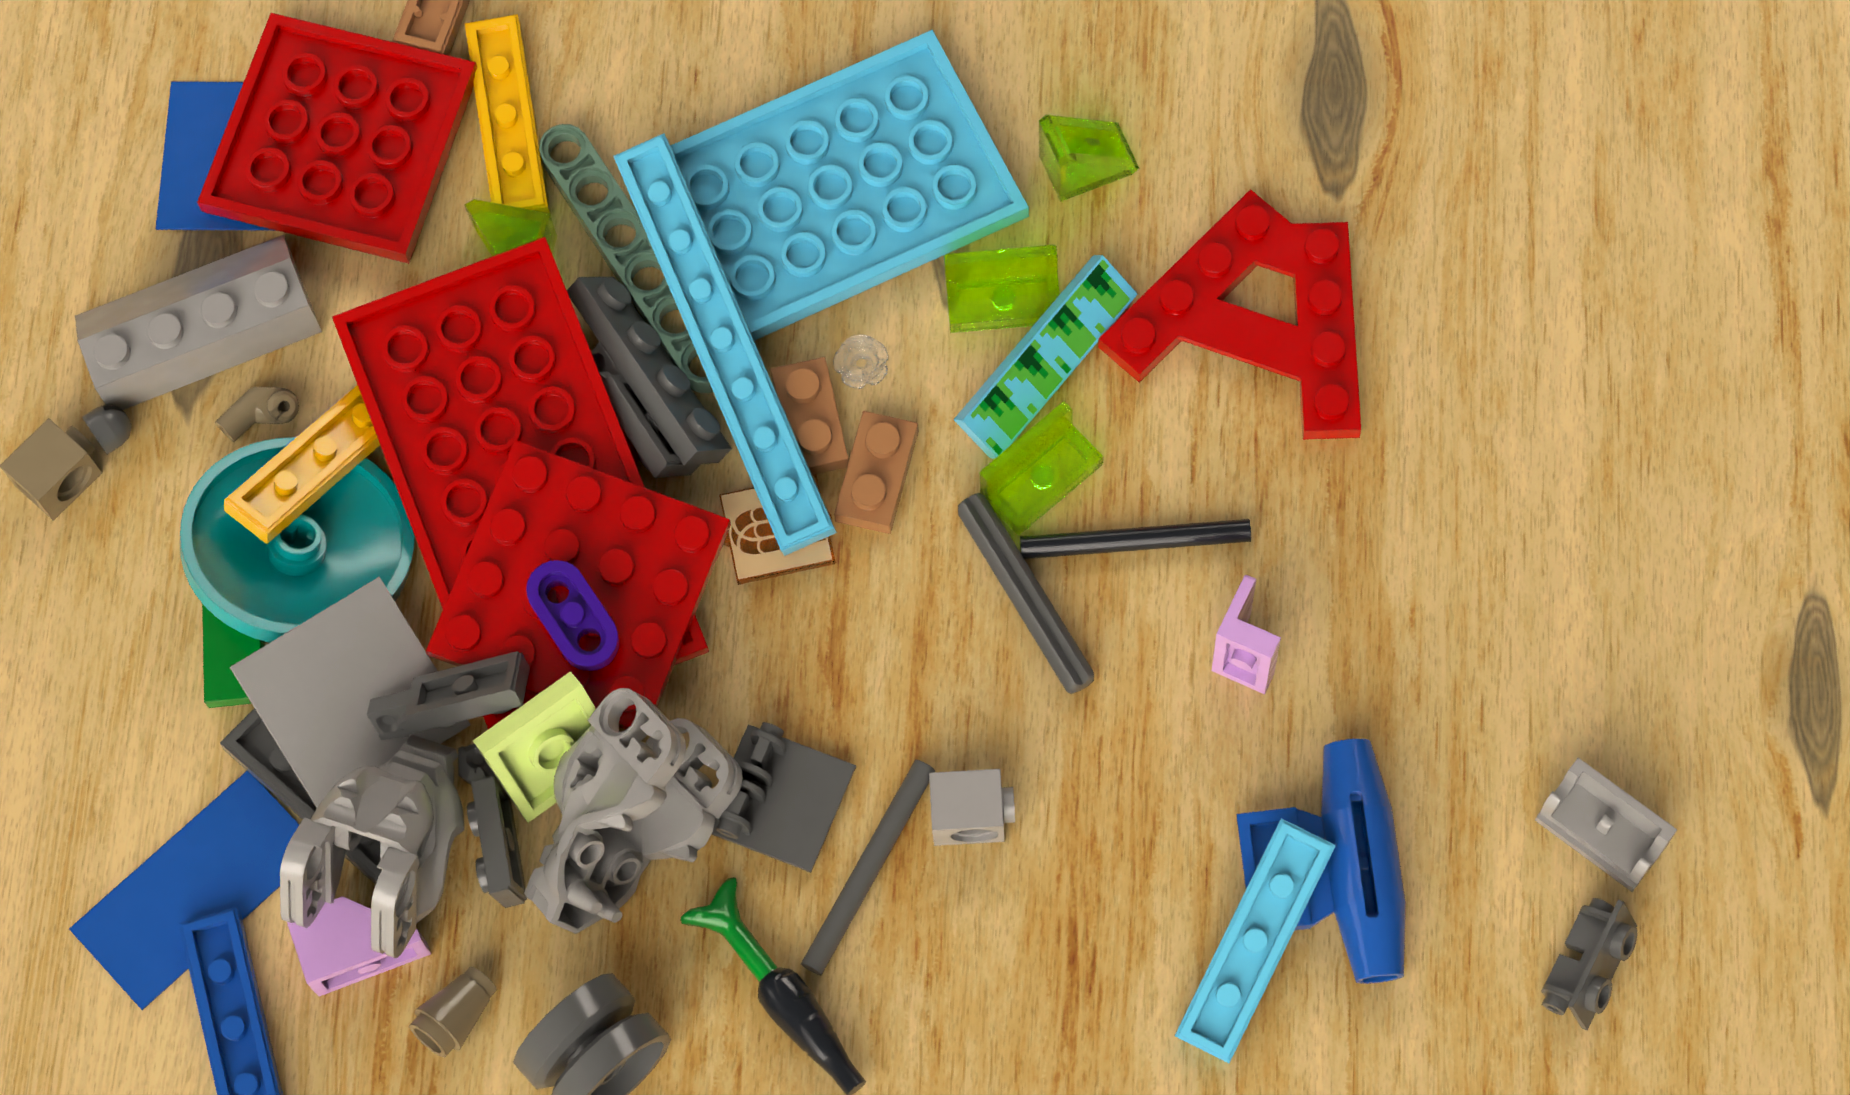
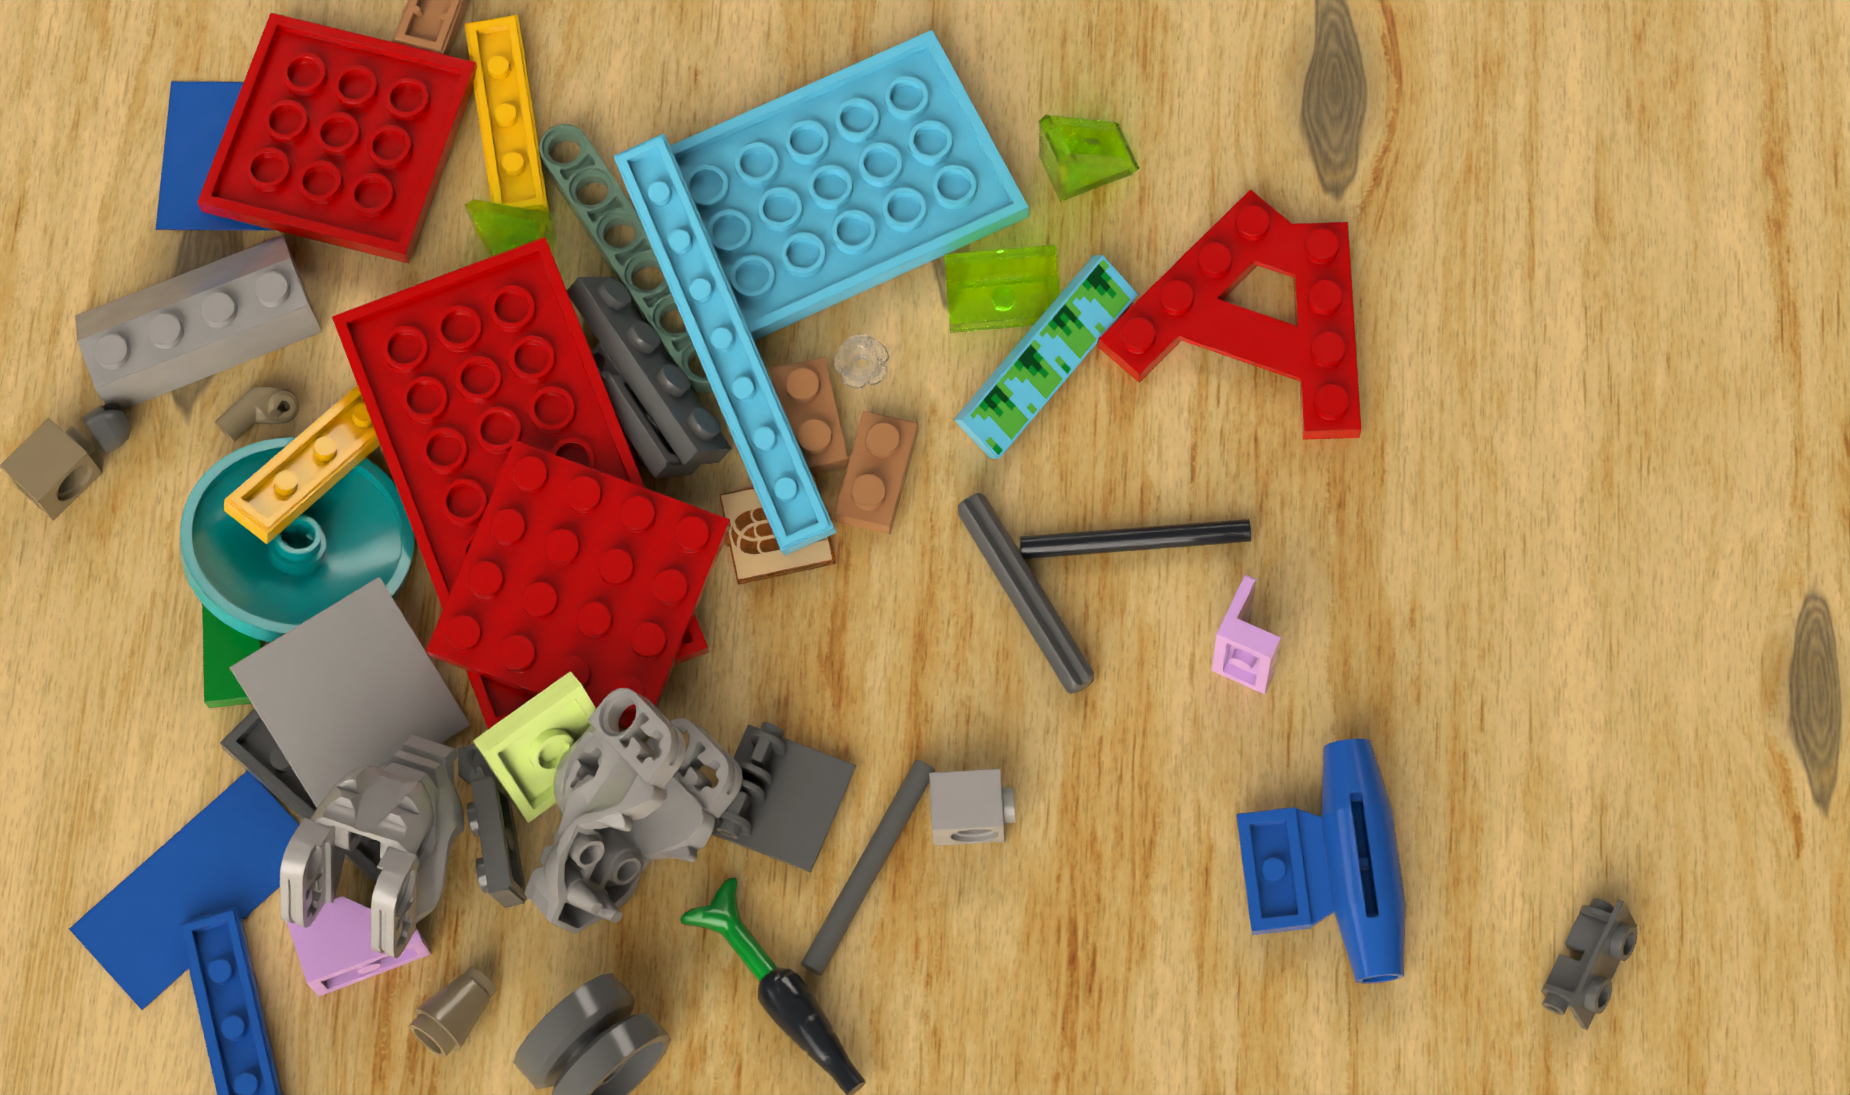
dark grey hinge [367,651,530,740] -> none
dark purple plate [526,560,620,671] -> none
clear neon green panel [979,401,1103,536] -> none
medium azure tile [1174,818,1336,1063] -> none
light grey hinge [1535,758,1677,892] -> none

